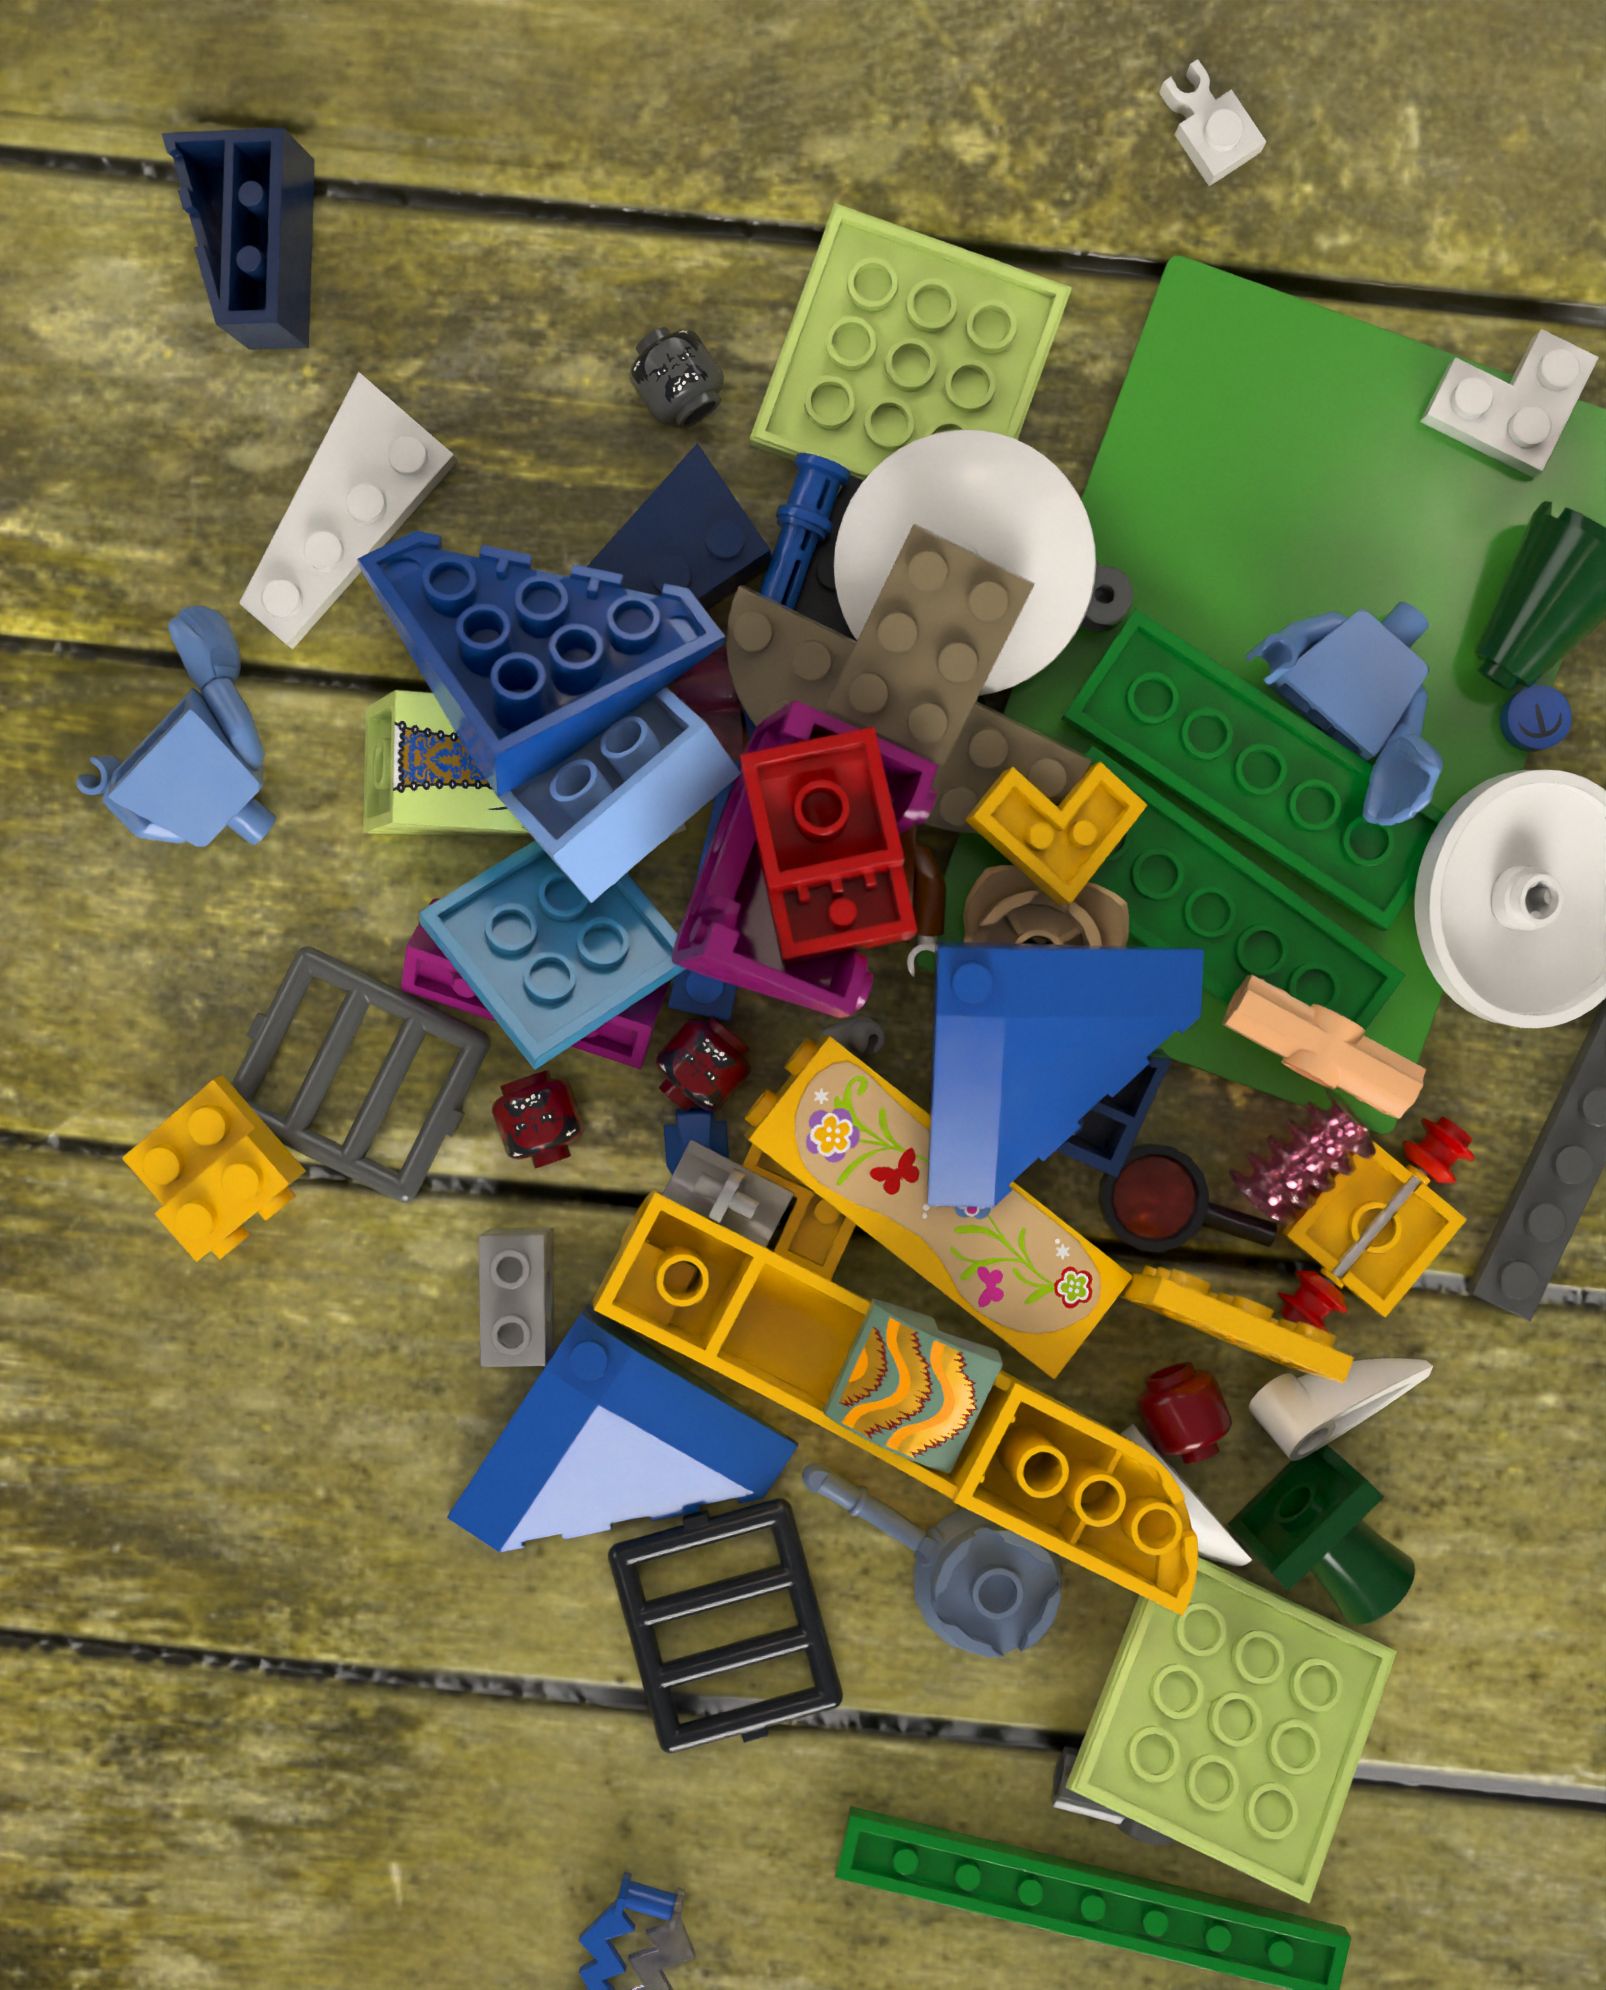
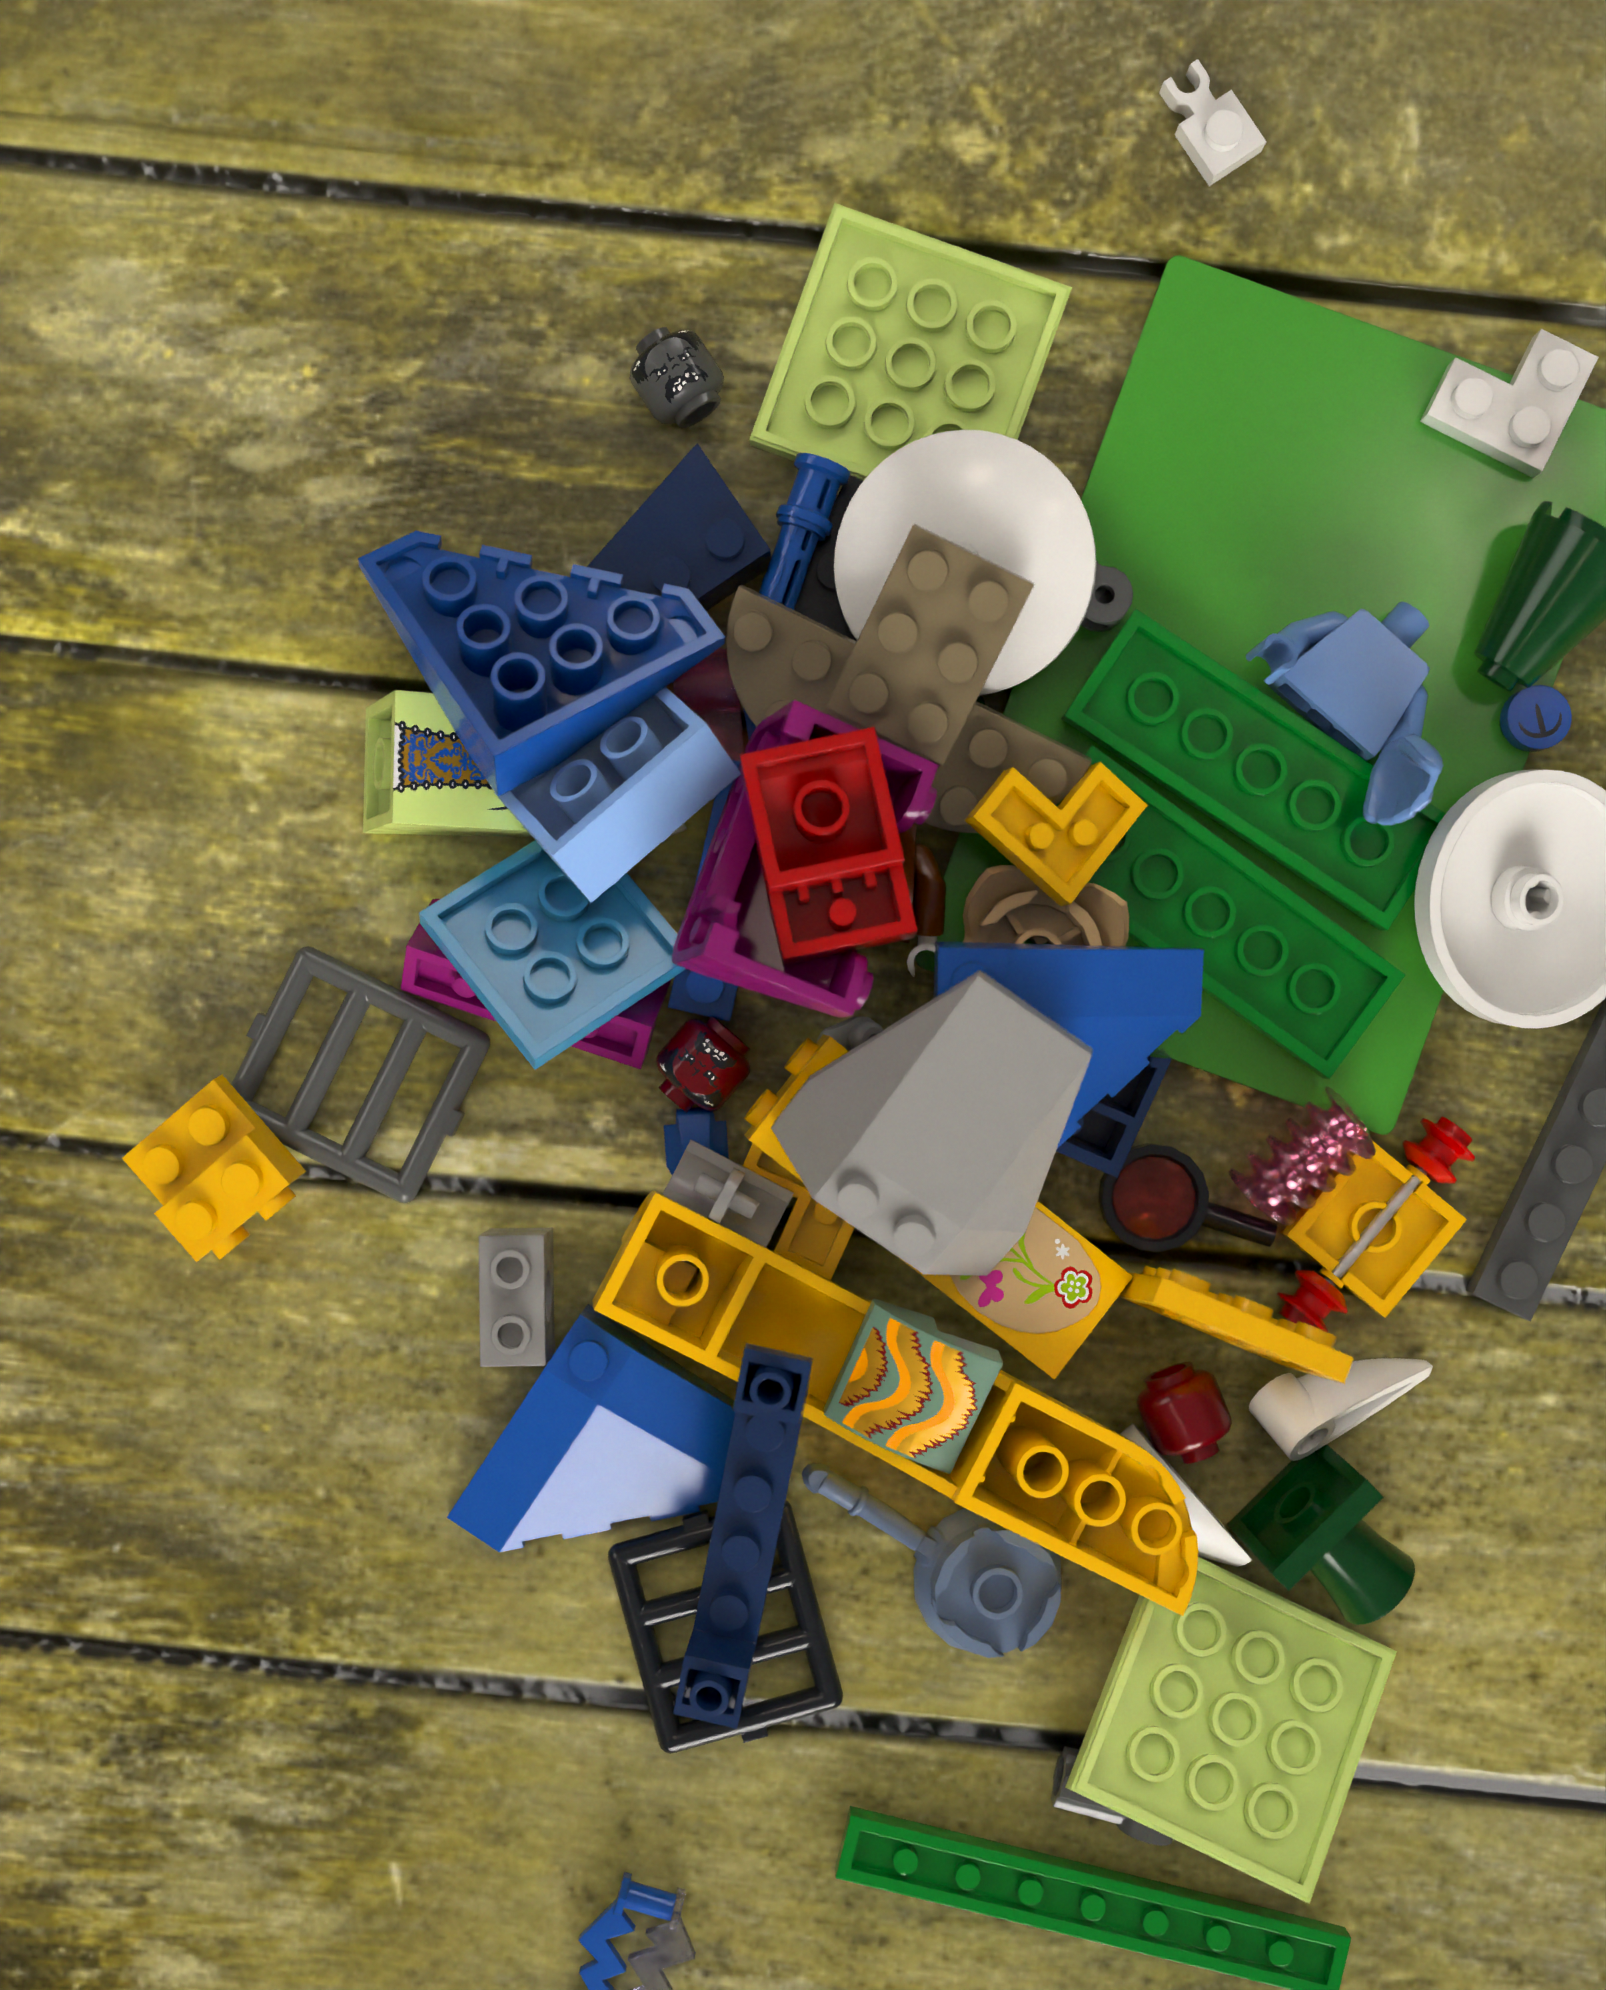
medium blue torso [77,606,276,847] -> none
dark blue wedge [162,127,315,350] -> none
white wing [239,372,458,649] -> none
dark red head [492,1070,584,1169] -> none
light nougat piece [1221,975,1426,1119] -> none
none -> dark blue slope [673,1343,813,1729]
none -> light grey wedge [771,970,1093,1276]

